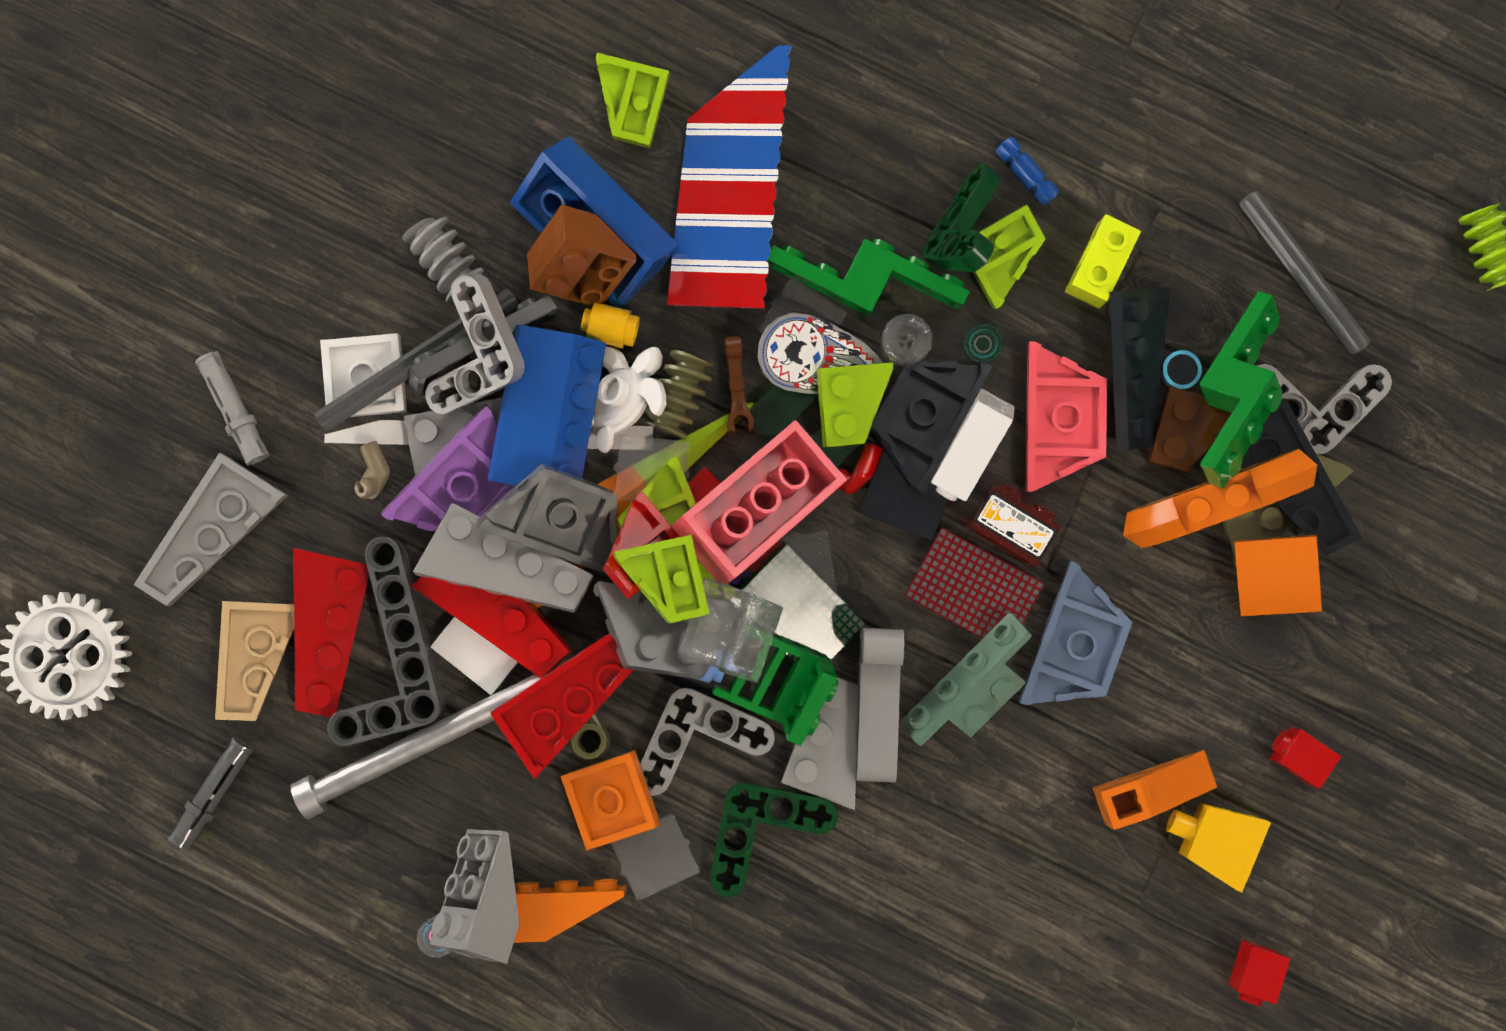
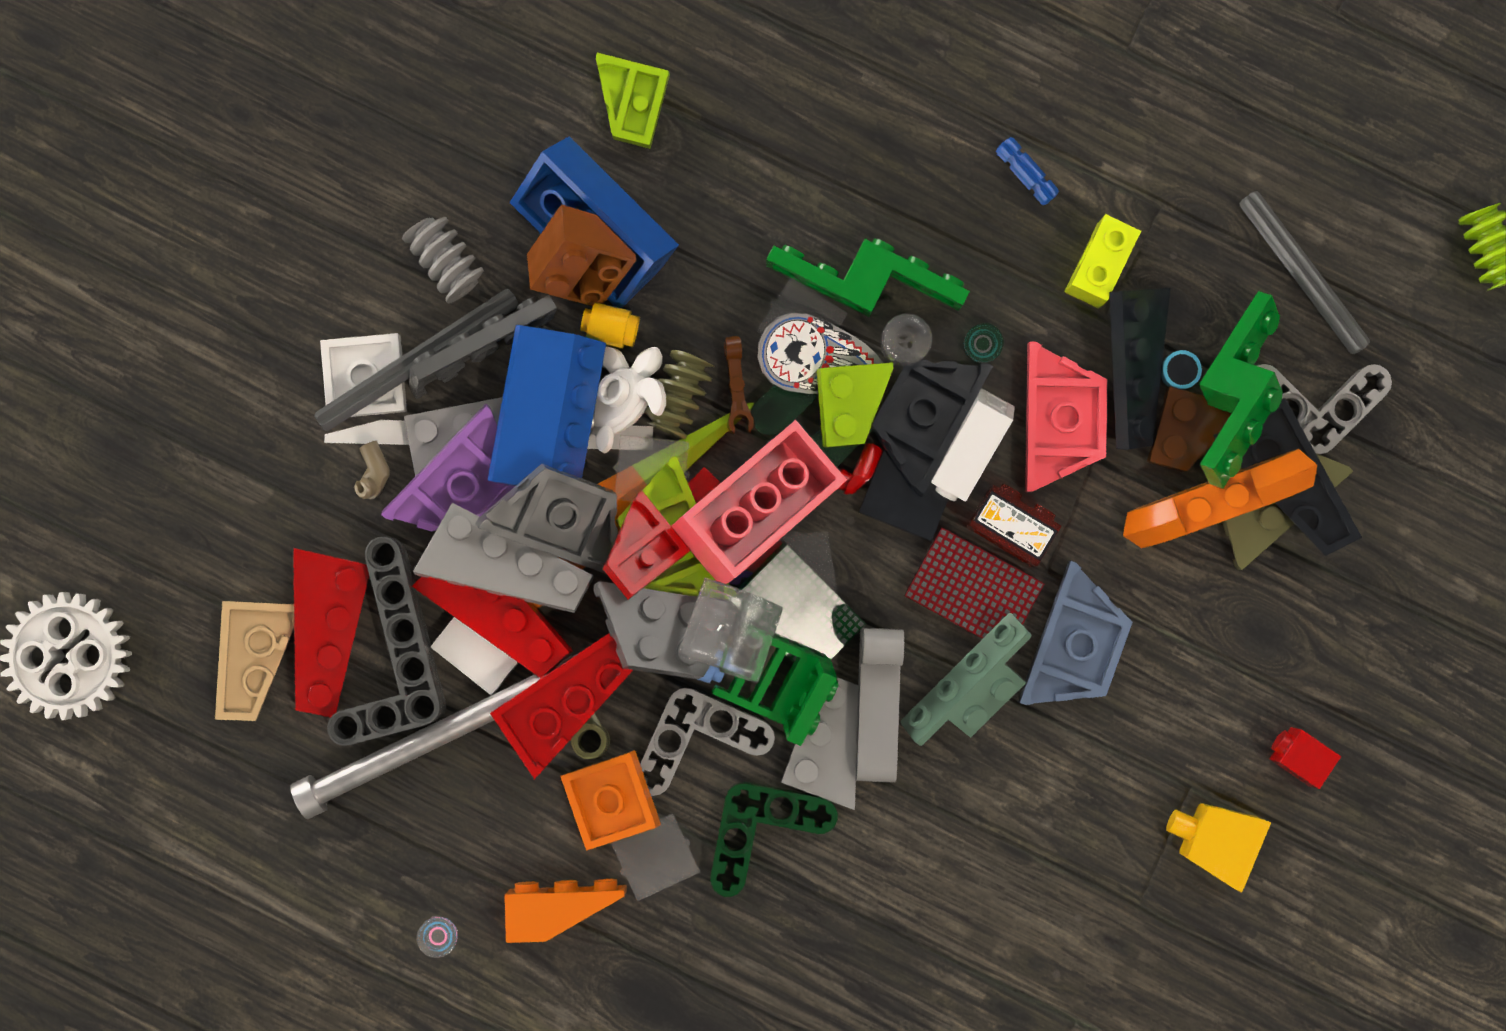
light grey wing [134,453,289,606] -> none
dark grey pin [167,737,254,851] -> none
light grey pin [195,351,270,466] -> none
light grey beam [425,273,525,414] -> none
light grey slope [430,829,519,964] -> none
lime wing [613,535,710,624] -> none
sticker [667,45,792,308] -> none
dark green beam [921,164,1000,272] -> none
lime wing [973,205,1046,309] -> none
orange slope [1092,750,1217,830] -> none
red brick [1228,939,1290,1006] -> none
orange slope [1234,535,1322,616] -> none

